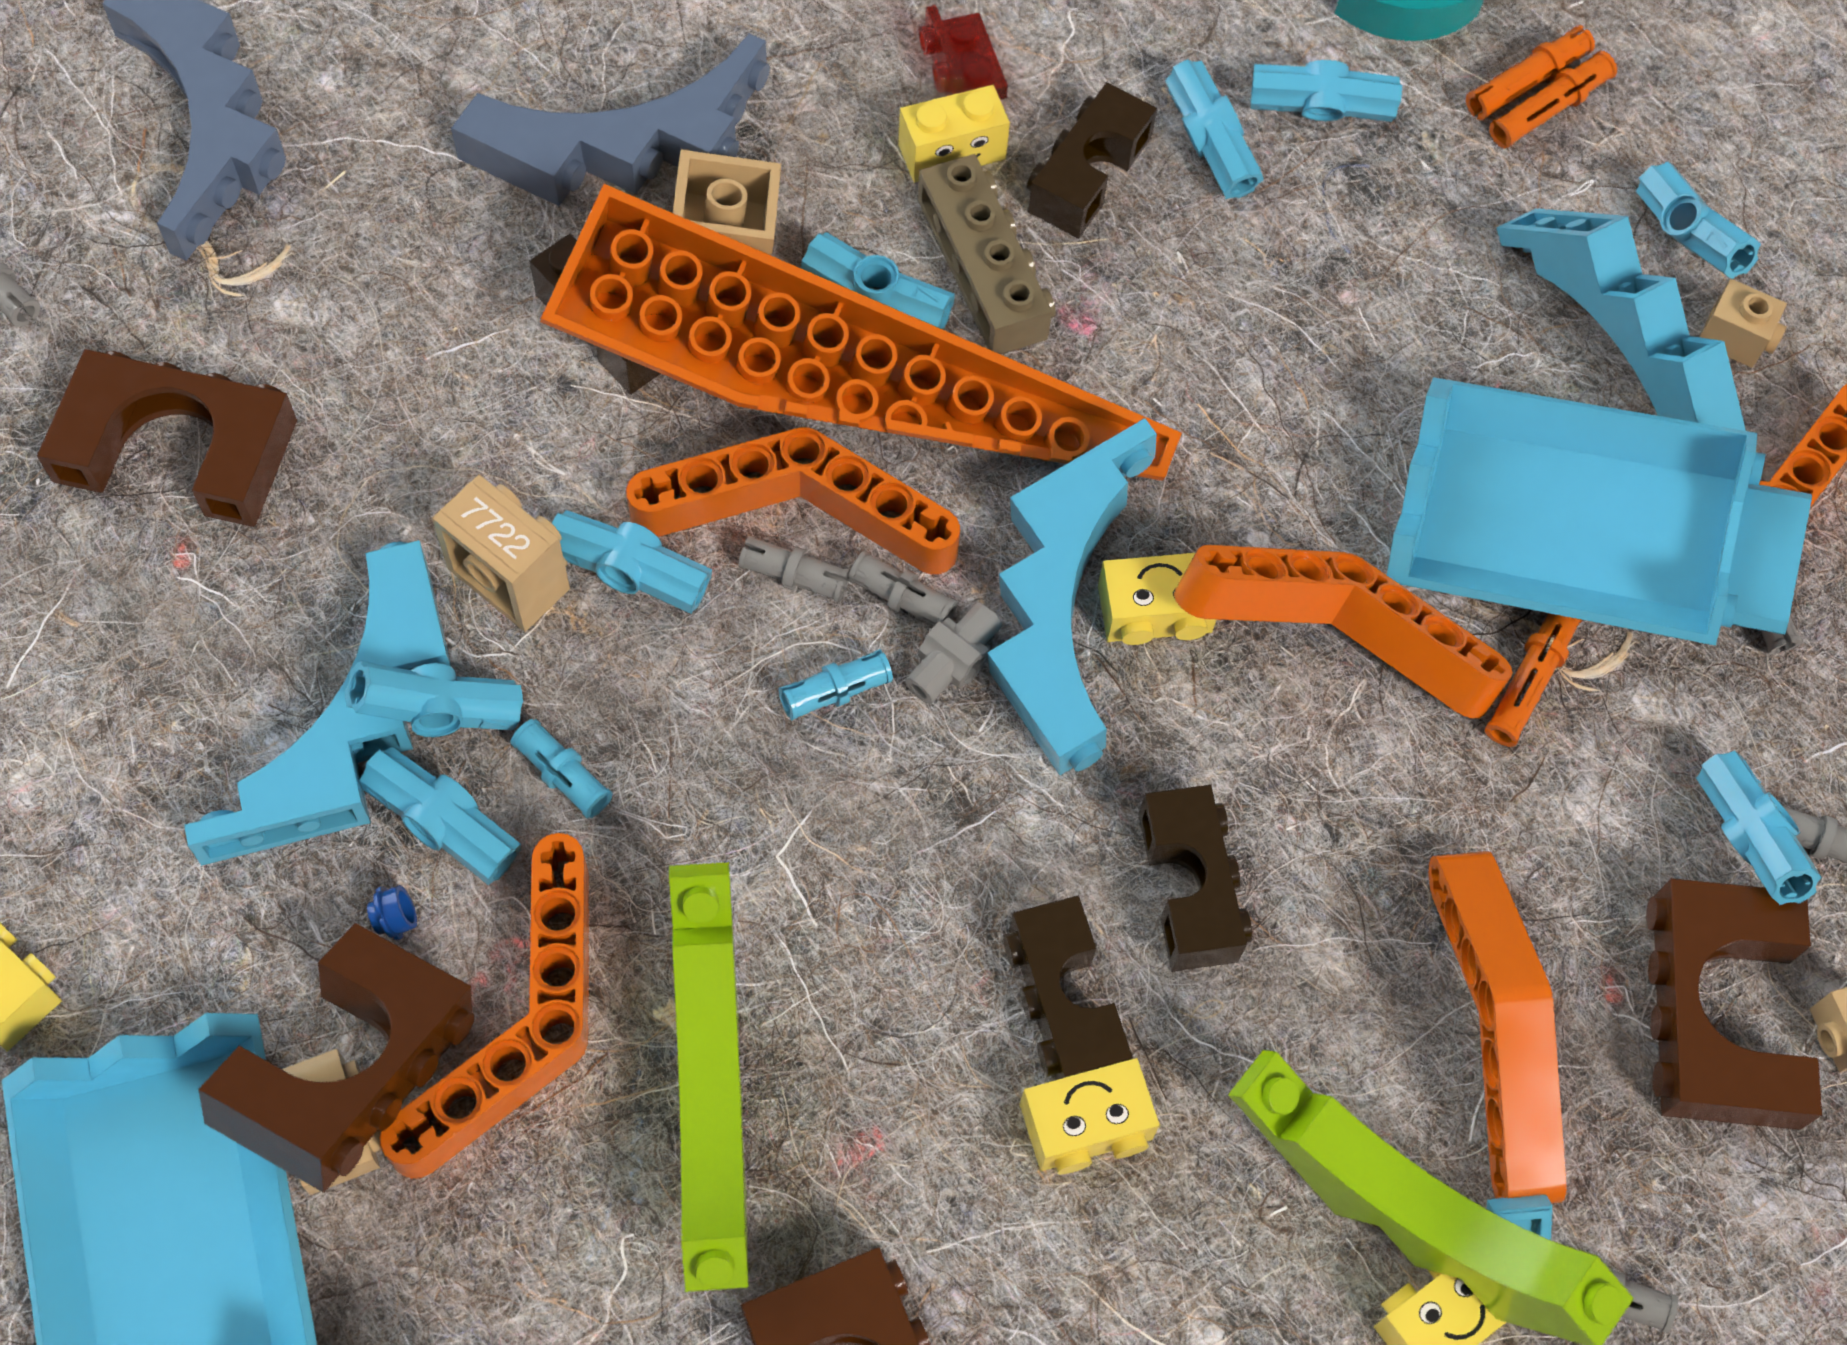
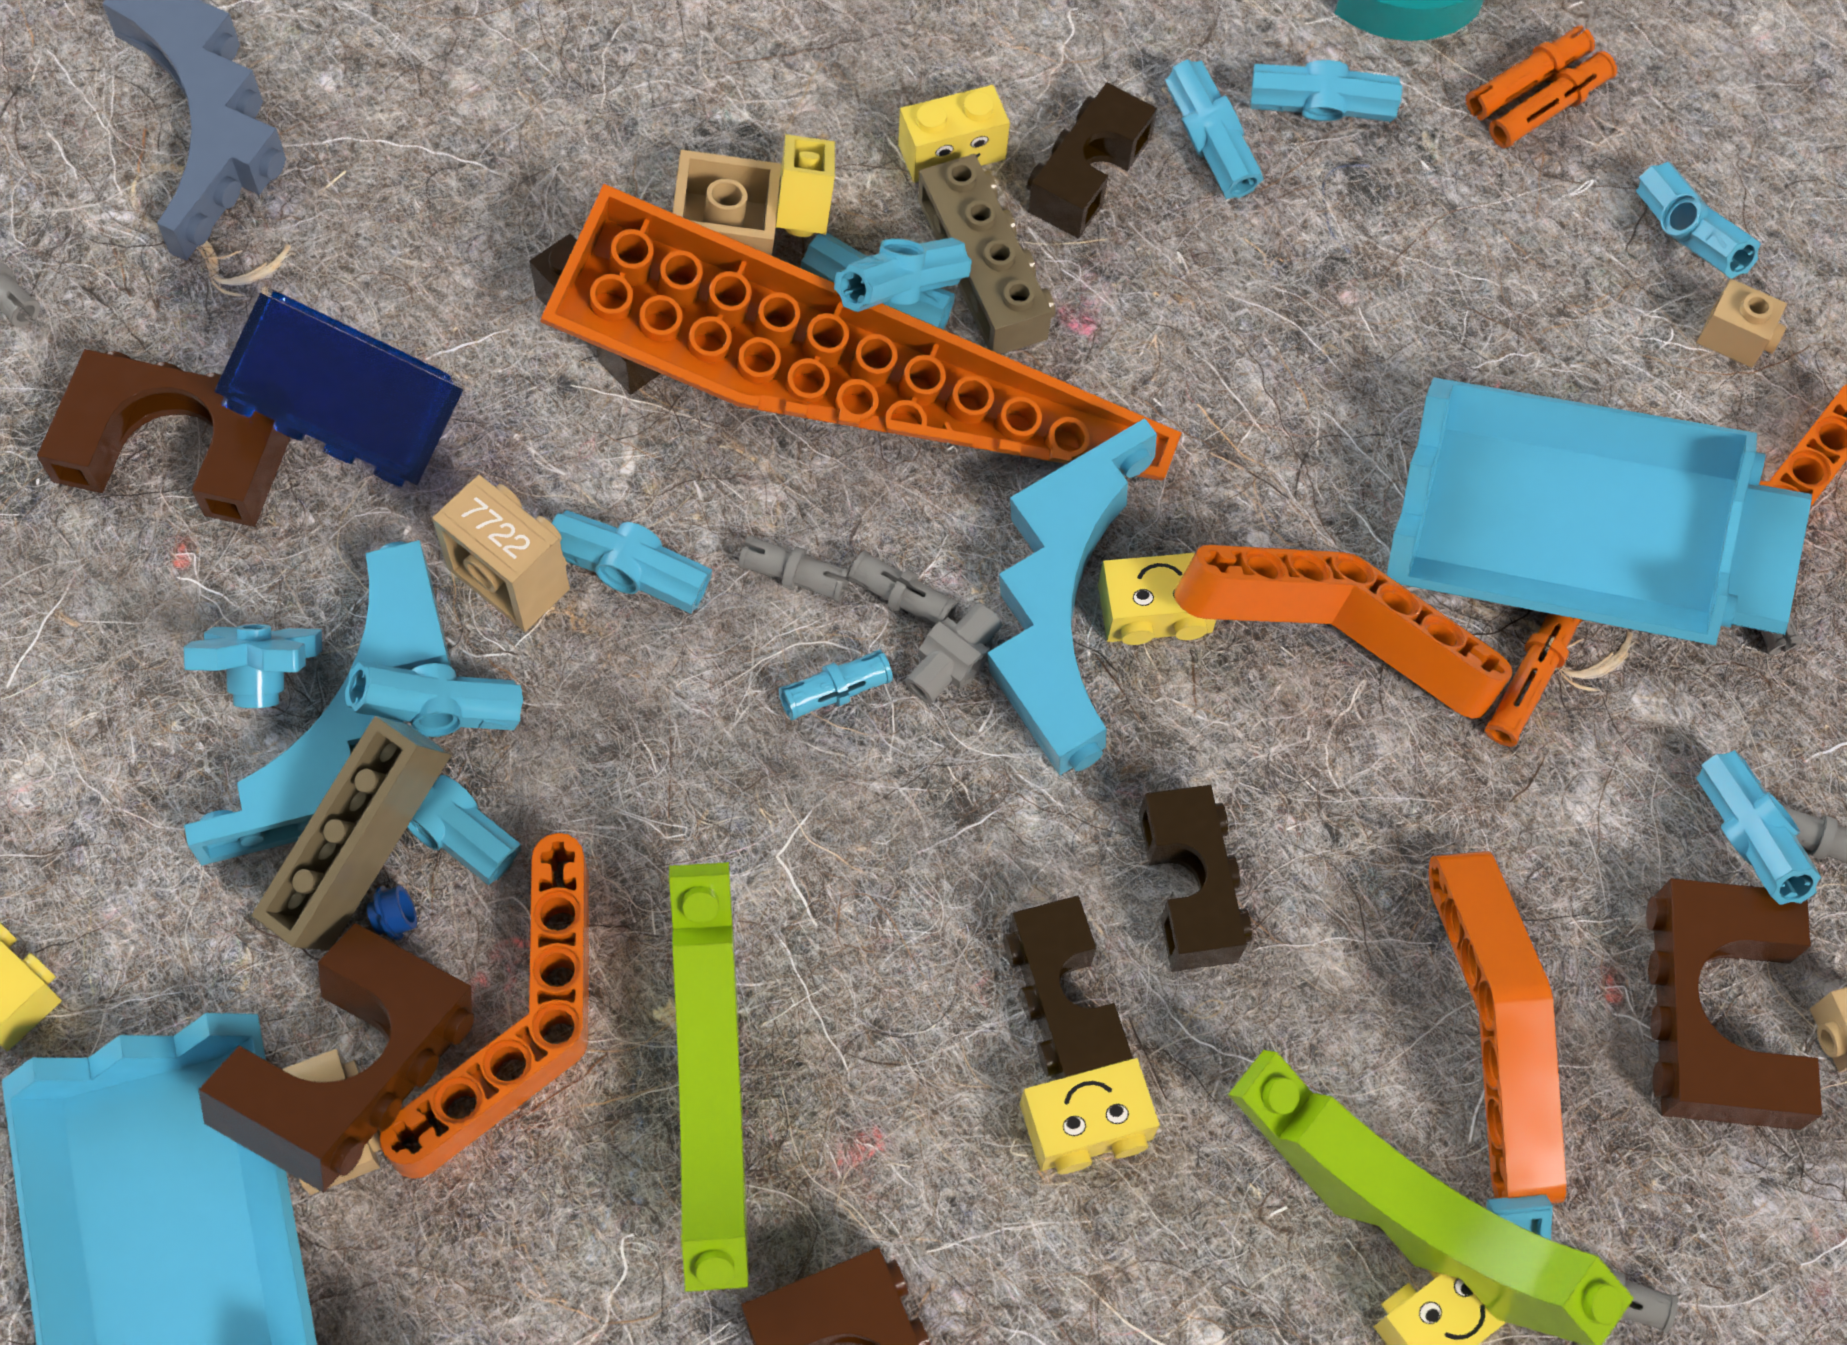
sand blue arch [451,33,770,206] -> none
medium azure pin [510,719,613,819] -> none
orange beam [626,427,960,574] -> none
clear red bracket [918,5,1008,100] -> none
medium azure arch [1496,208,1746,431] -> none
none -> medium azure plant [183,624,322,708]
none -> clear blue windscreen [214,286,464,487]
none -> dark tan brick [251,716,452,951]
none -> light yellow brick [776,134,835,237]
none -> medium azure piece [834,237,972,312]

